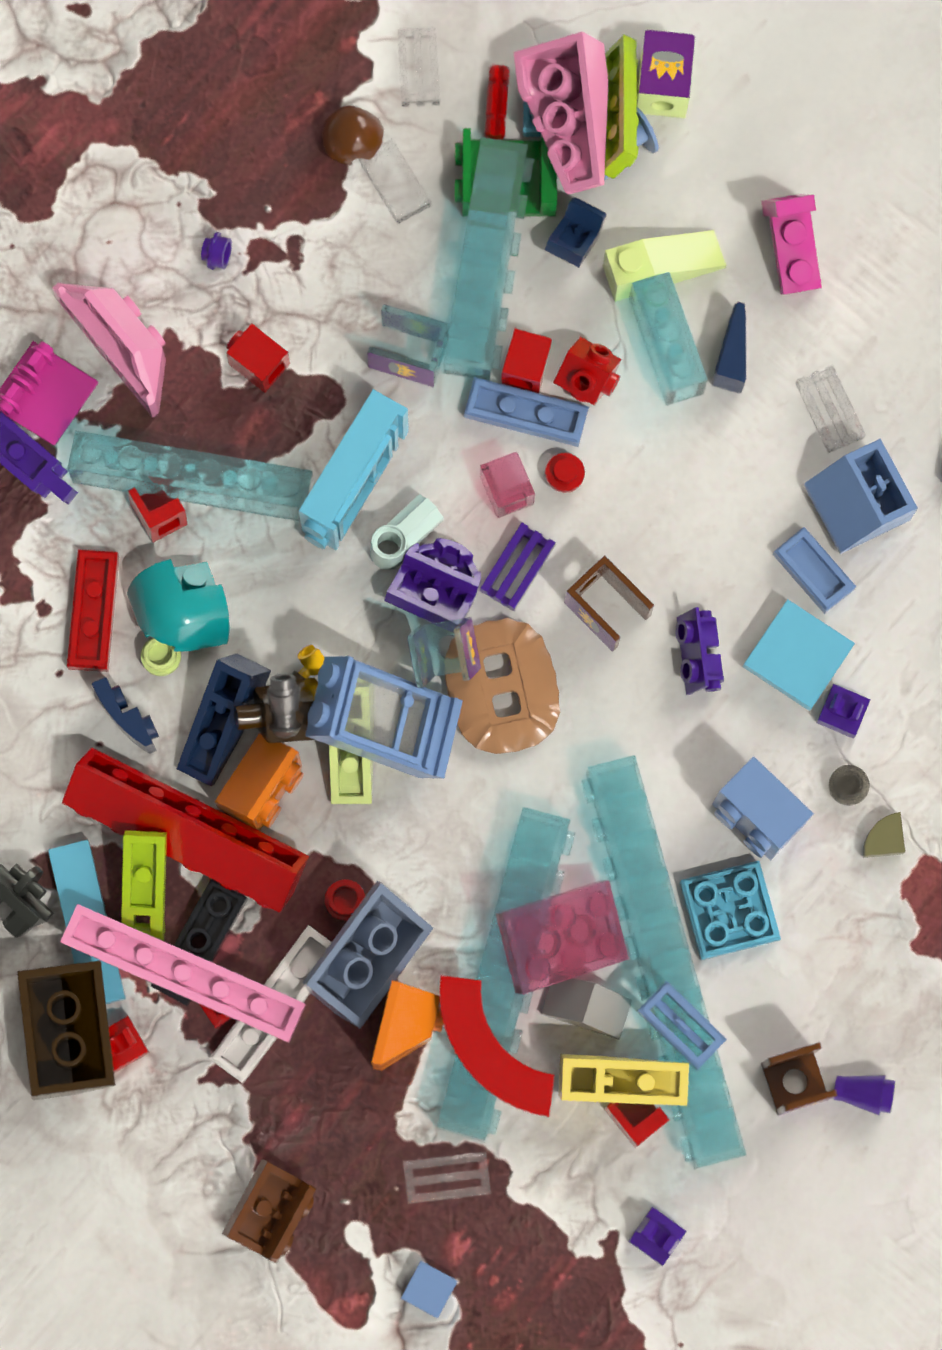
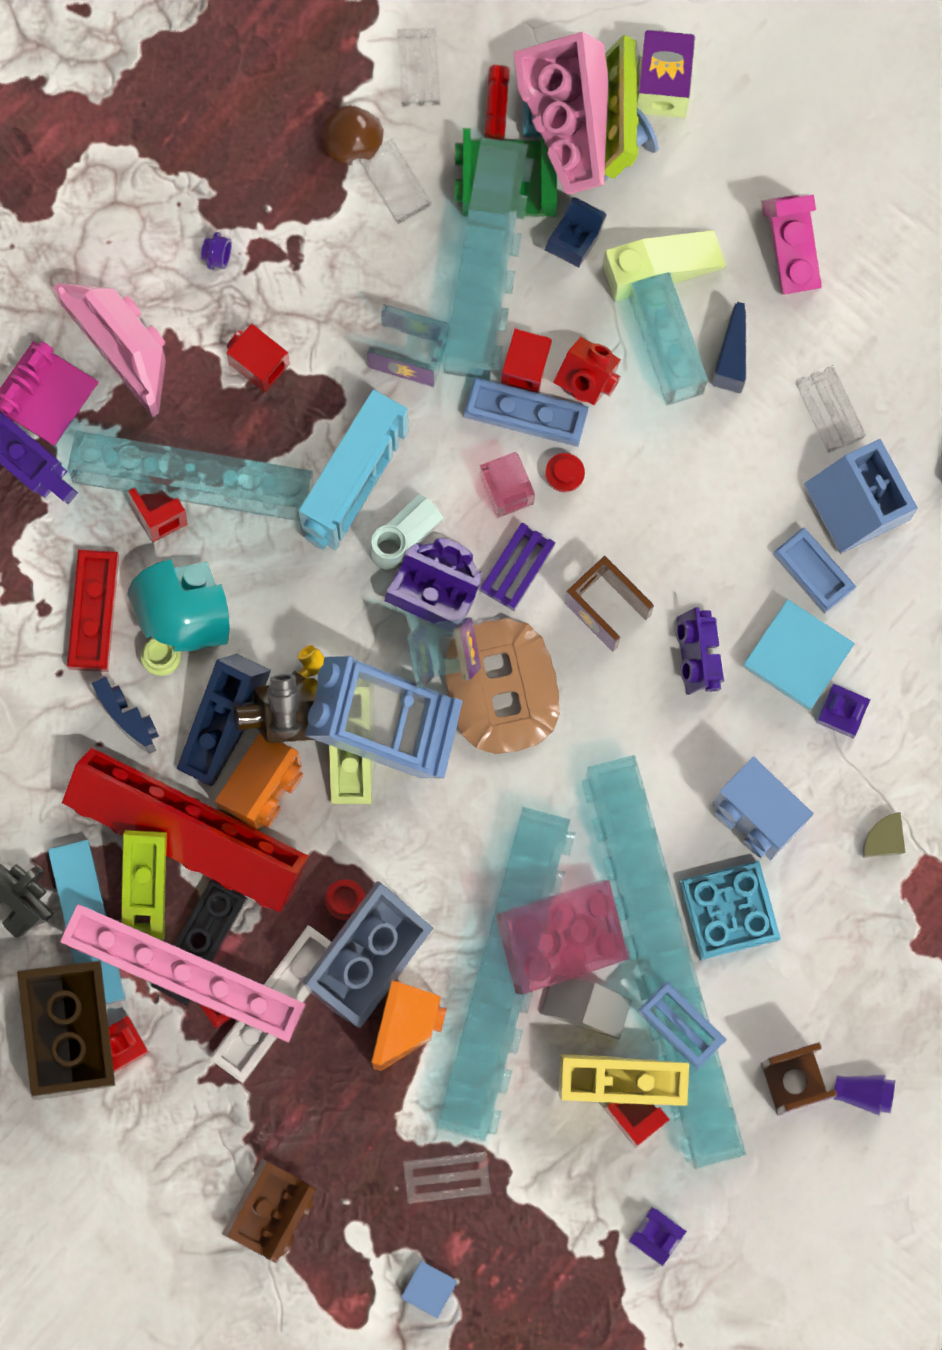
red tile [439,975,555,1118] -> none
clear smoke plate [828,765,870,806] -> none

